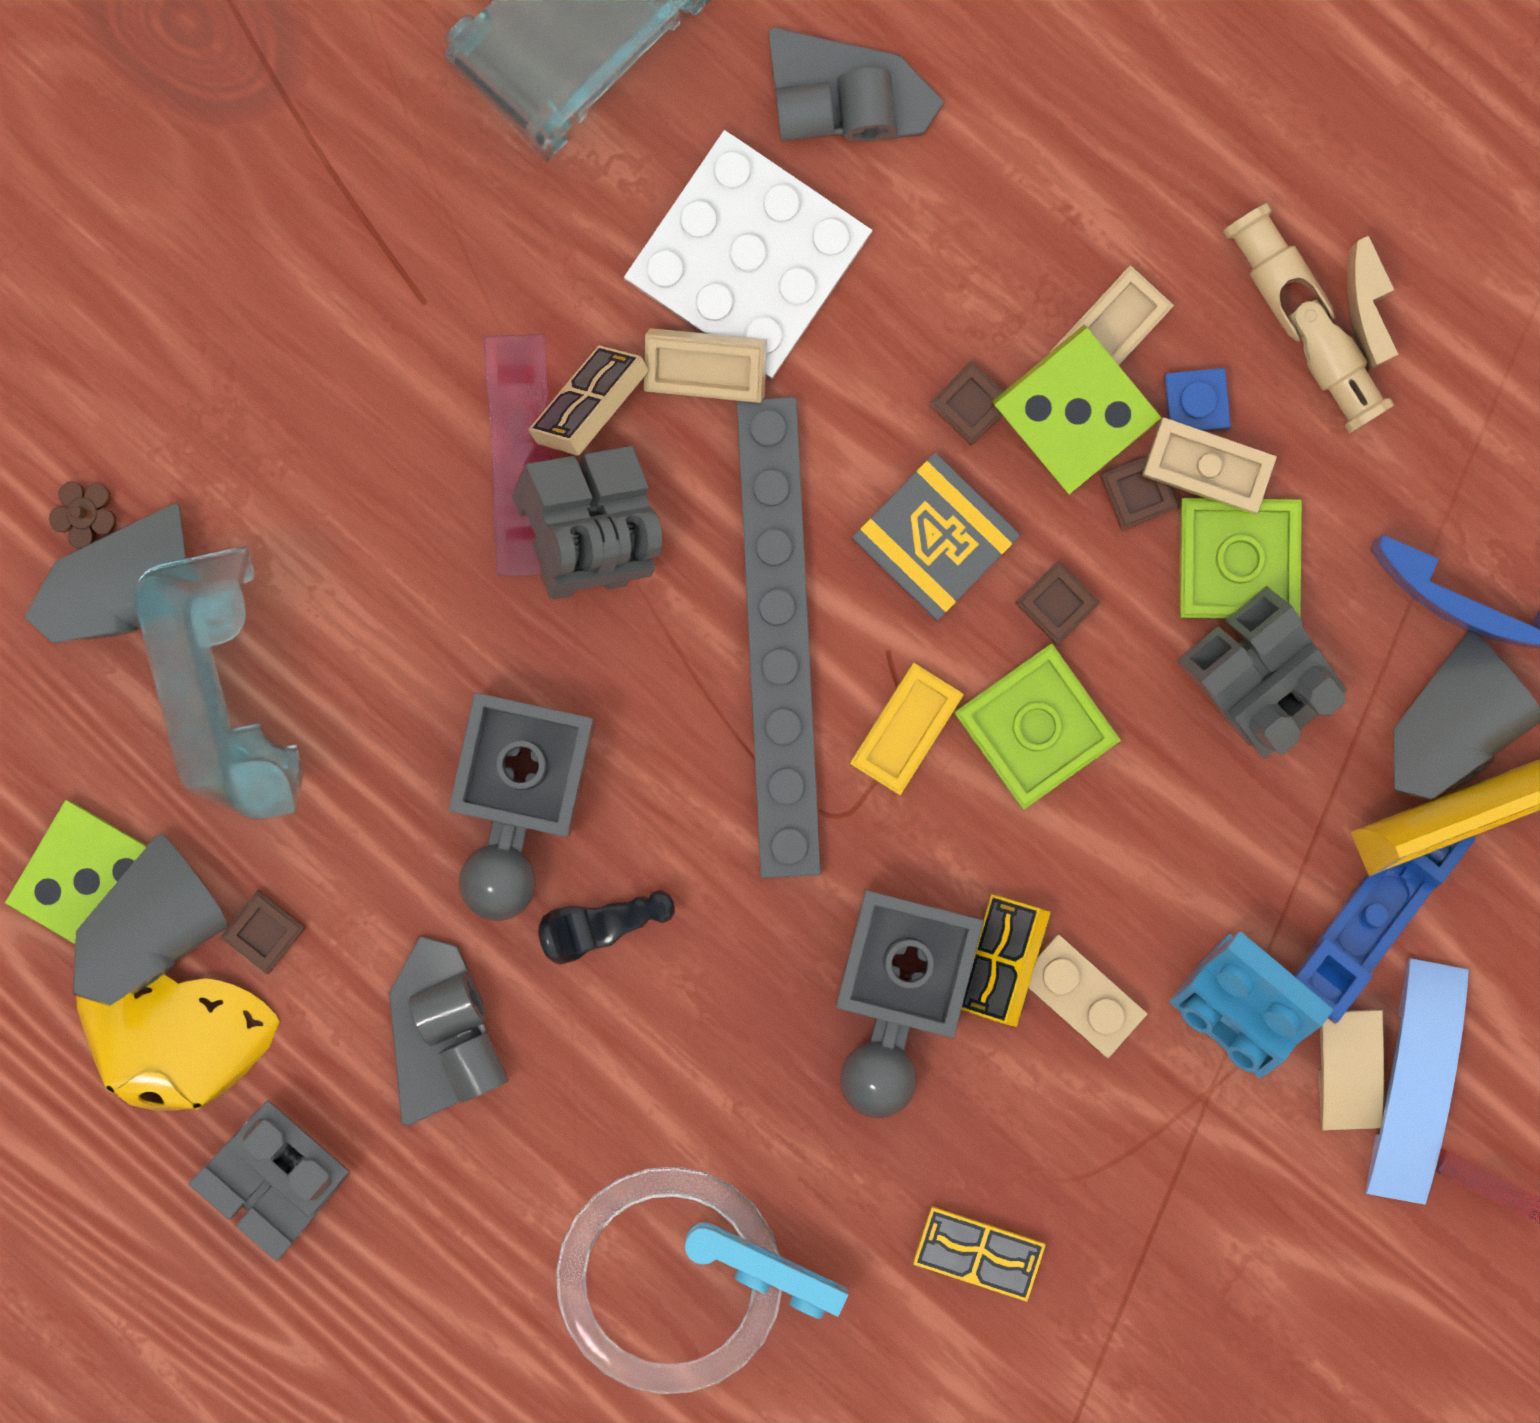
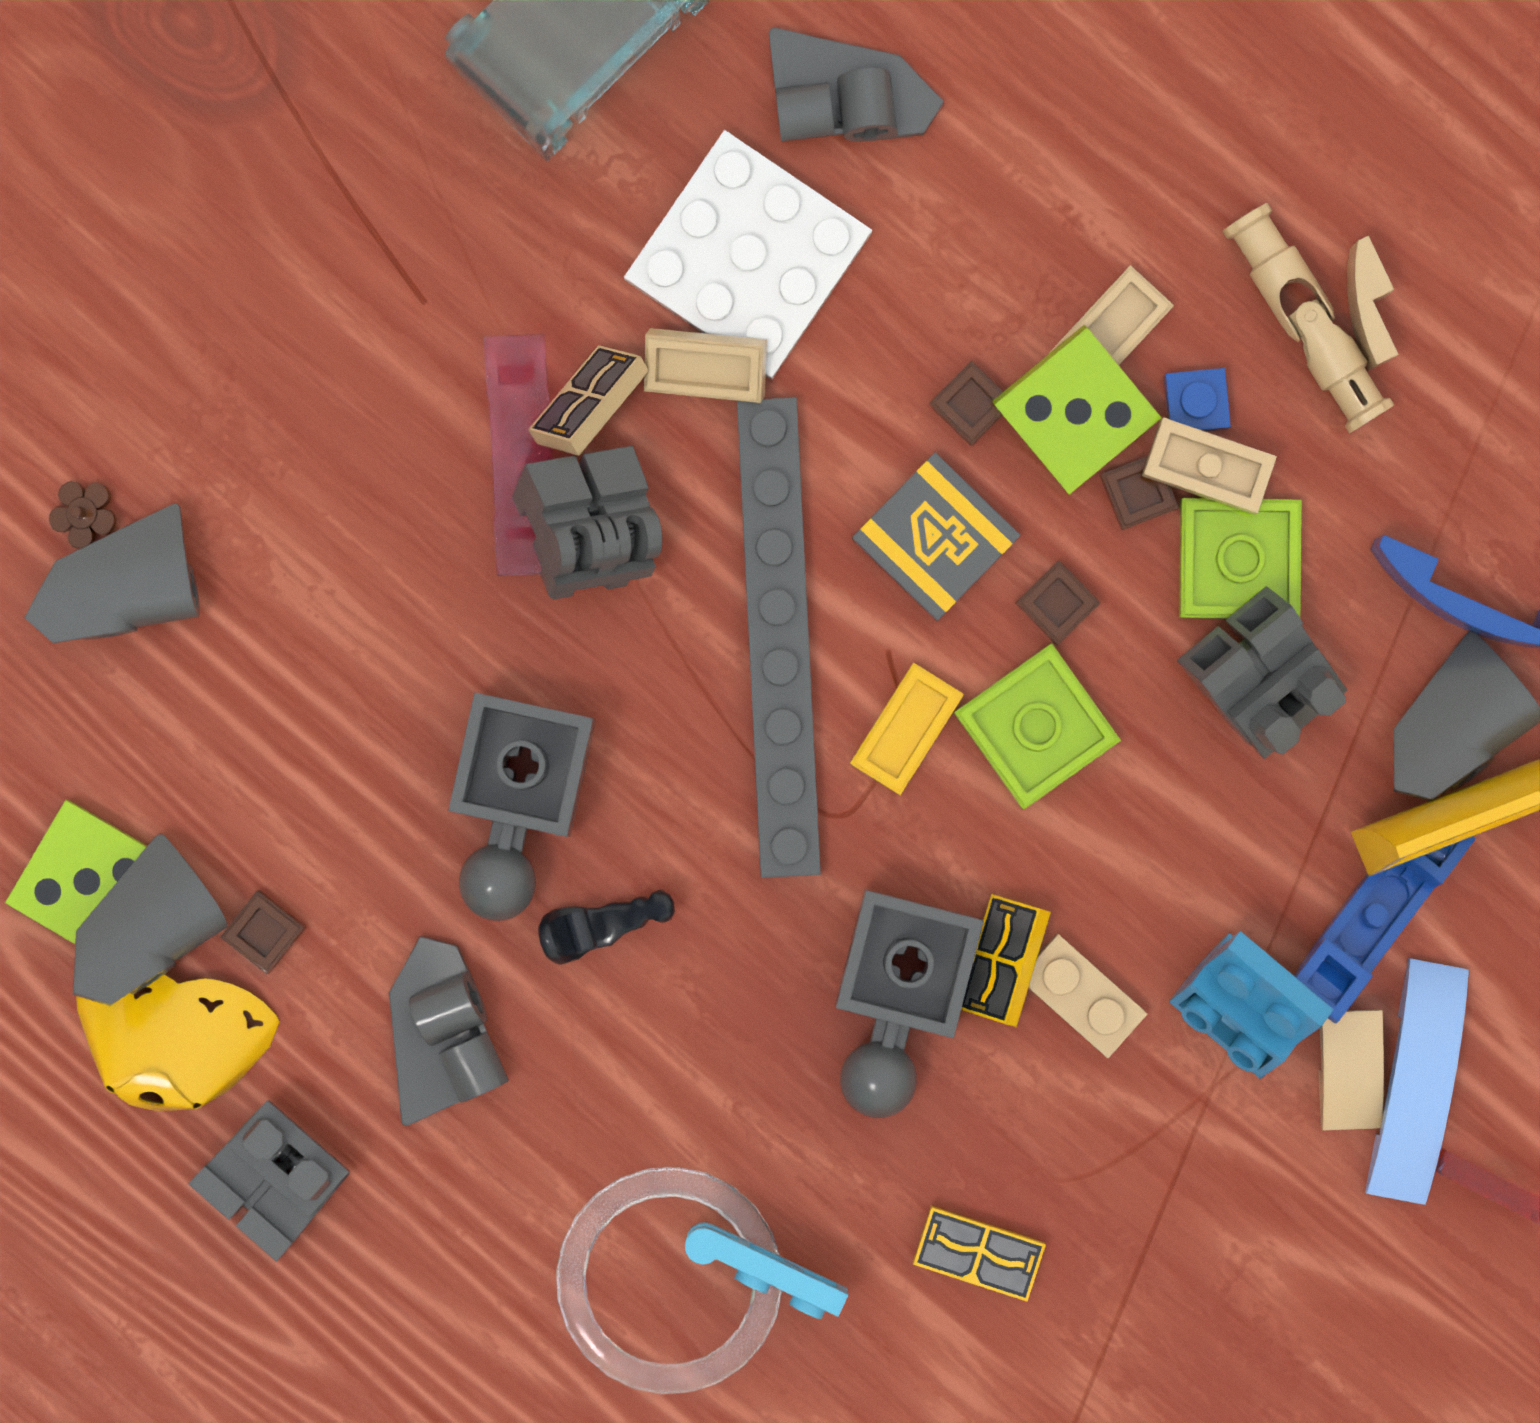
clear light blue windscreen [134,546,304,819] -> none

